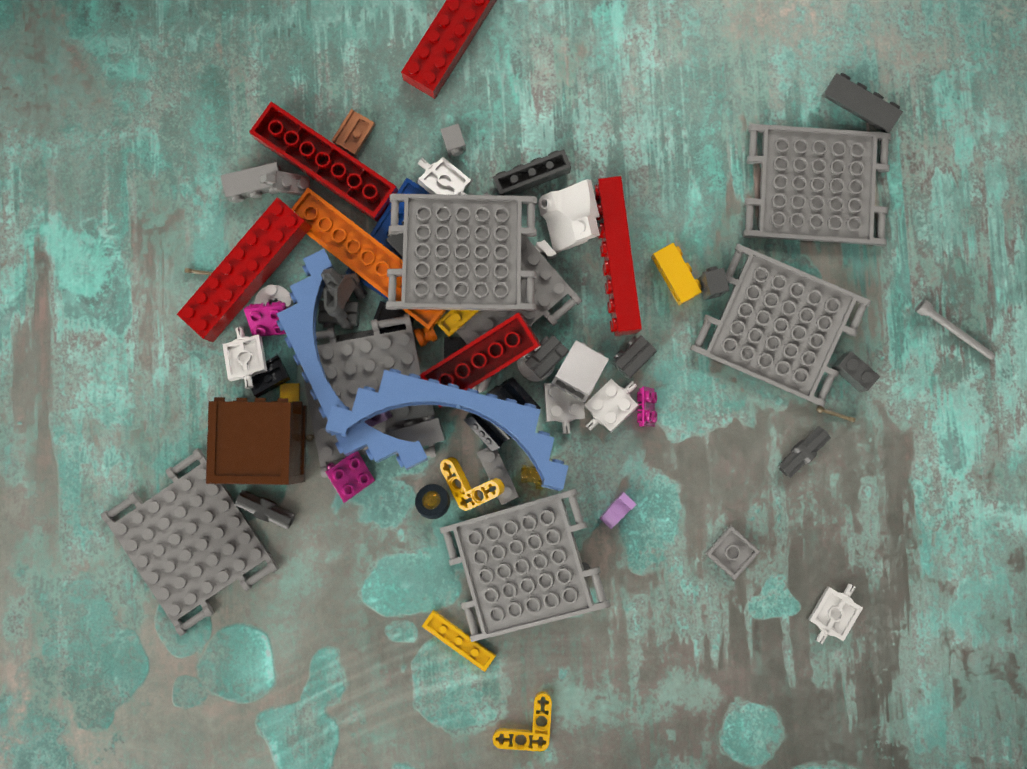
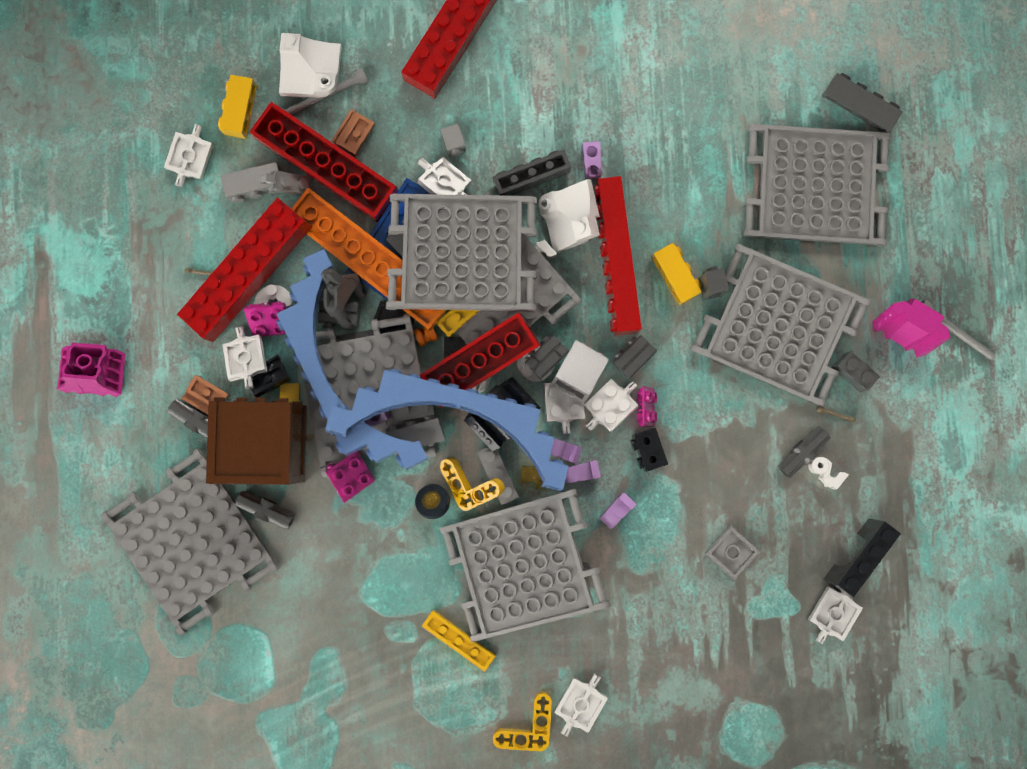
none -> dark pink slope [57,343,126,397]
none -> white plate [164,124,214,187]
none -> dark grey piece [167,398,208,438]
none -> nougat plate [181,375,230,414]
none -> yellow brick [218,75,257,139]
none -> white slope [279,33,342,98]
none -> light grey piece [285,68,369,115]
none -> lavender leg [551,438,582,464]
none -> white plate [554,673,608,737]
none -> lavender leg [565,460,601,484]
none -> lavender leg [582,141,601,179]
none -> black brick [630,428,668,472]
none -> white leg [808,457,849,489]
none -> black arch [823,518,901,598]
none -> dark pink slope [872,299,950,358]

